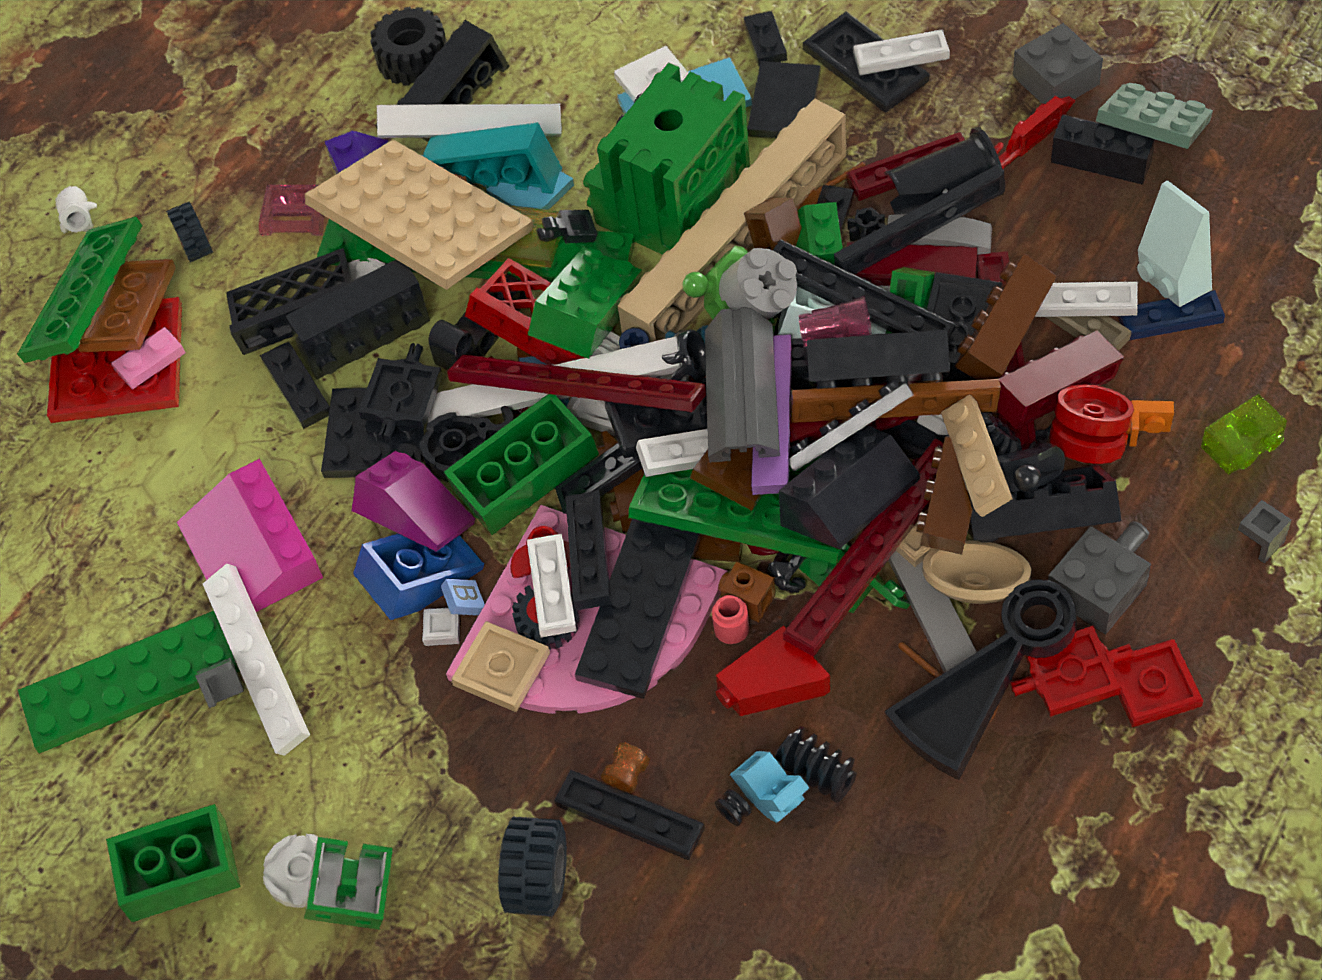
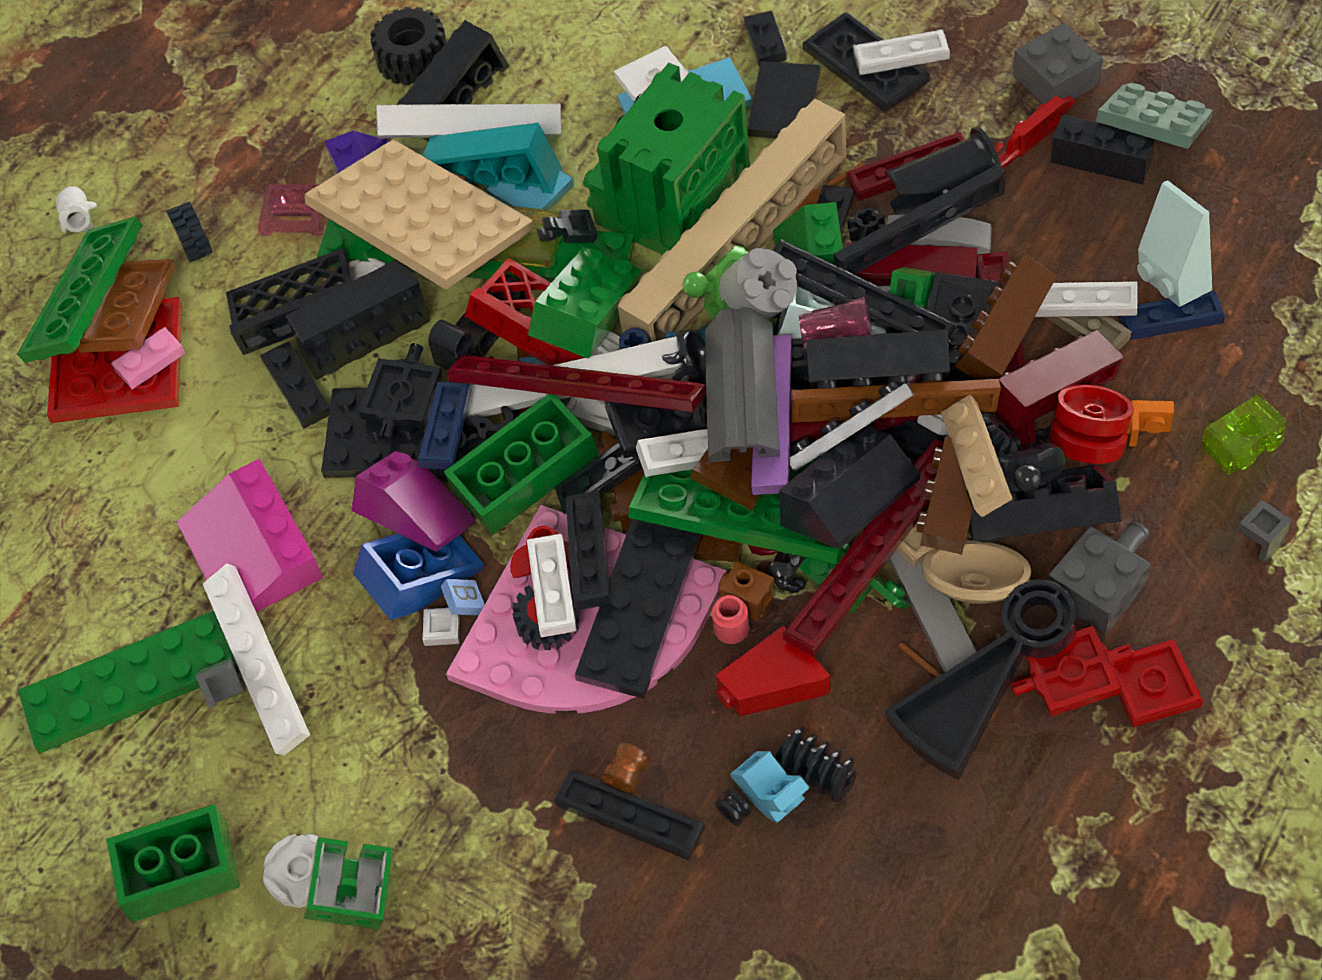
tan plate [451,621,550,712] -> none
black wheel [498,816,567,917] -> none
reddish brown slope [744,198,802,251] -> none
none -> dark blue tile [418,381,472,470]

